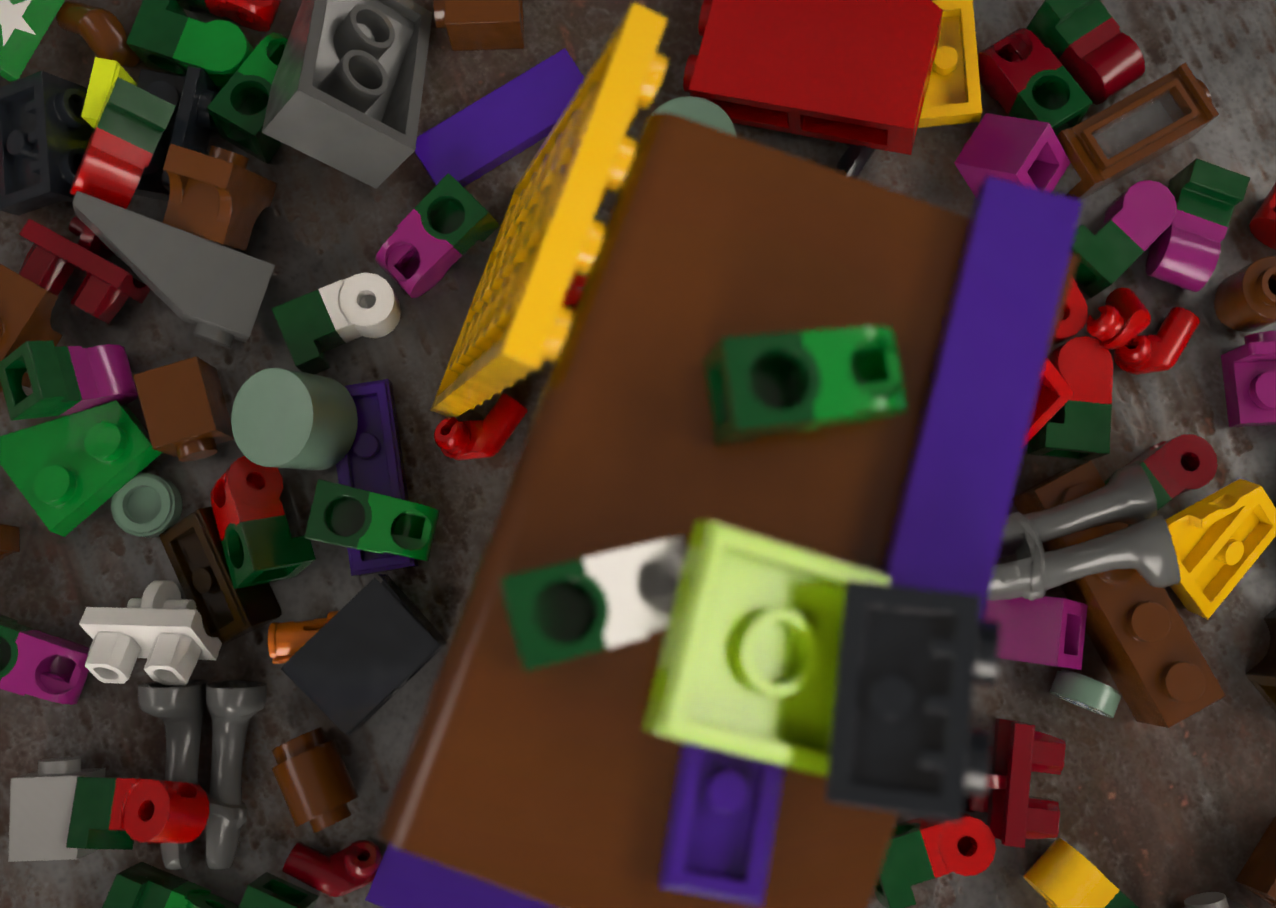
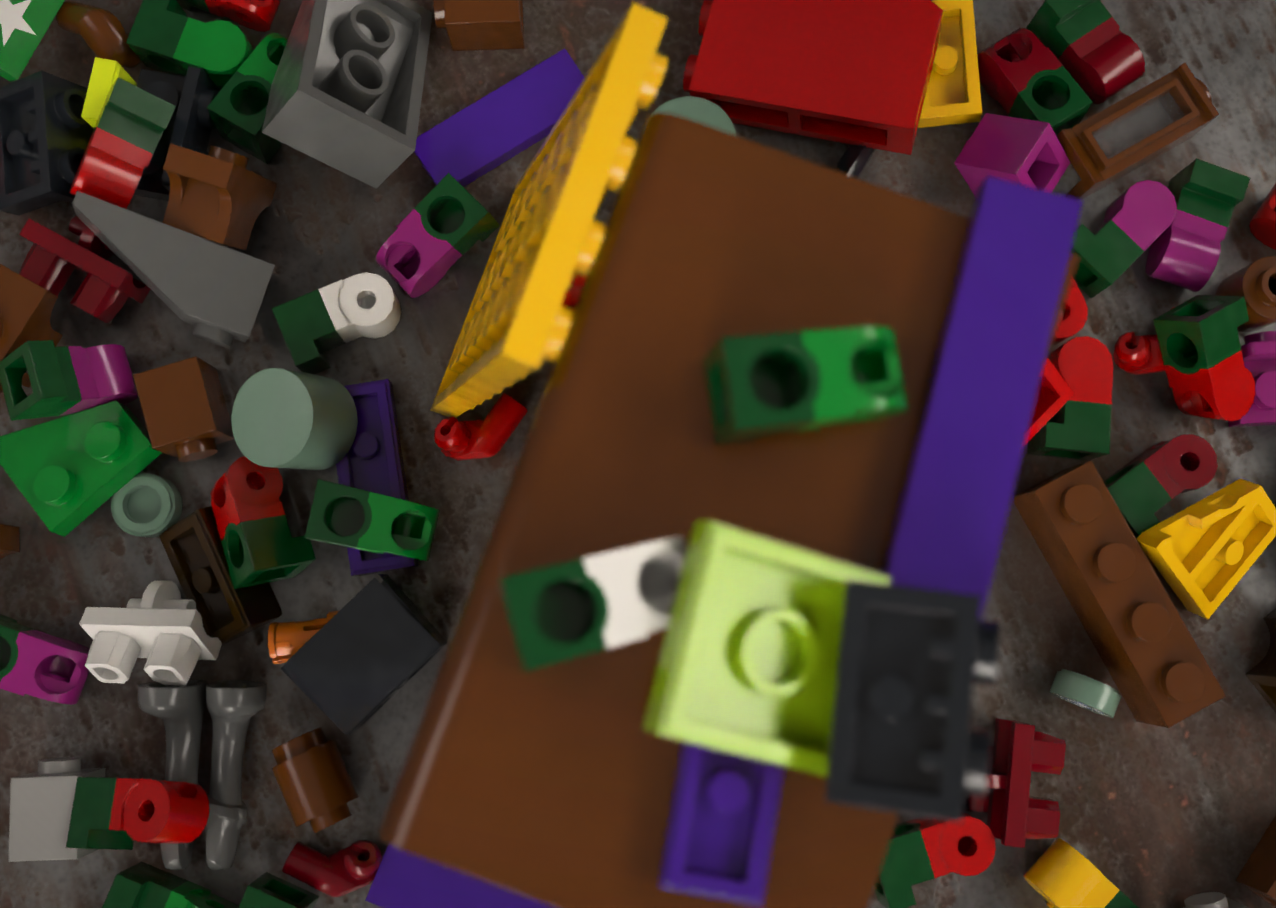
magenta brick [983,596,1088,670] -> none
dark grey piece [987,463,1181,601] -> none
red arm [1086,287,1151,350] -> none
none -> leg [1153,295,1256,421]

